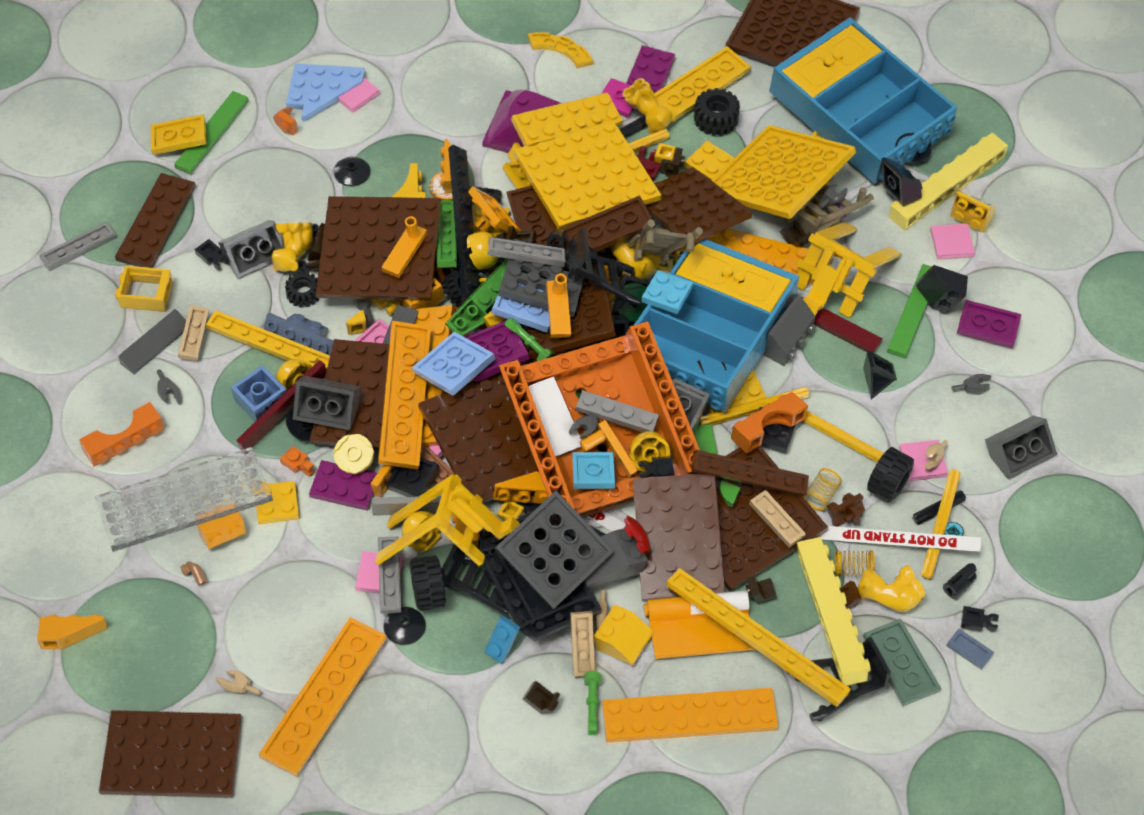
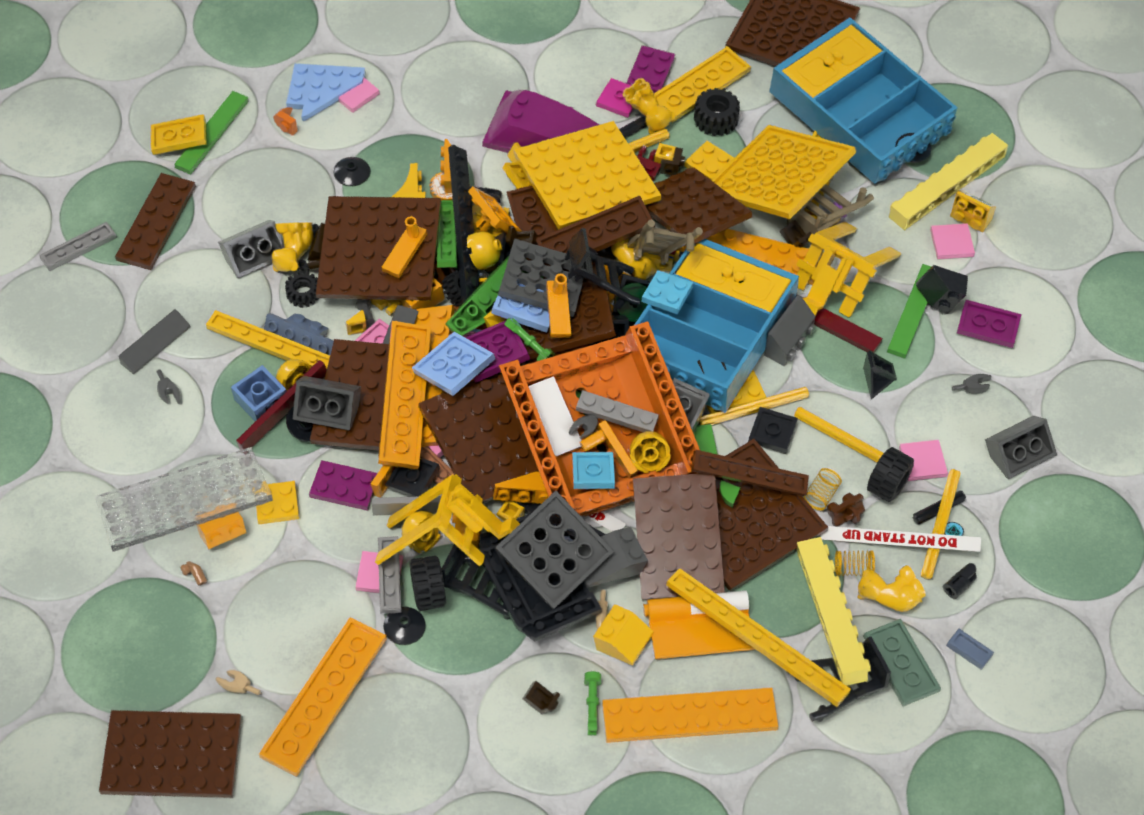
light orange slope [37,615,108,649] -> none
orange arch [79,402,164,467] -> none
yellow window [115,266,173,312] -> none
tan plate [178,305,209,362] -> none
black plate [195,239,228,270] -> none
orange plate [280,446,315,477] -> none
light yellow tile [334,434,374,474] -> none
dark azure plate [484,616,520,663] -> none
light grey tile [488,237,565,267] -> none
yellow plate [511,92,623,147] -> none
yellow tile [528,32,593,68] -> none
black hinge [547,230,567,248] -> none
tan plate [570,611,595,677] -> none
red dish [624,515,650,554] -> none
black plate [638,456,674,478] -> none
orange arch [731,391,808,454] -> none
dark brown bracket [746,575,777,604] -> none
tan plate [749,490,806,548] -> none
dark grey hand [819,184,848,208] -> none
reddish brown tile [839,581,862,609] -> none
black slope [881,157,923,206] -> none
tan hand [924,440,948,469] -> none
black plate [960,606,999,631] -> none

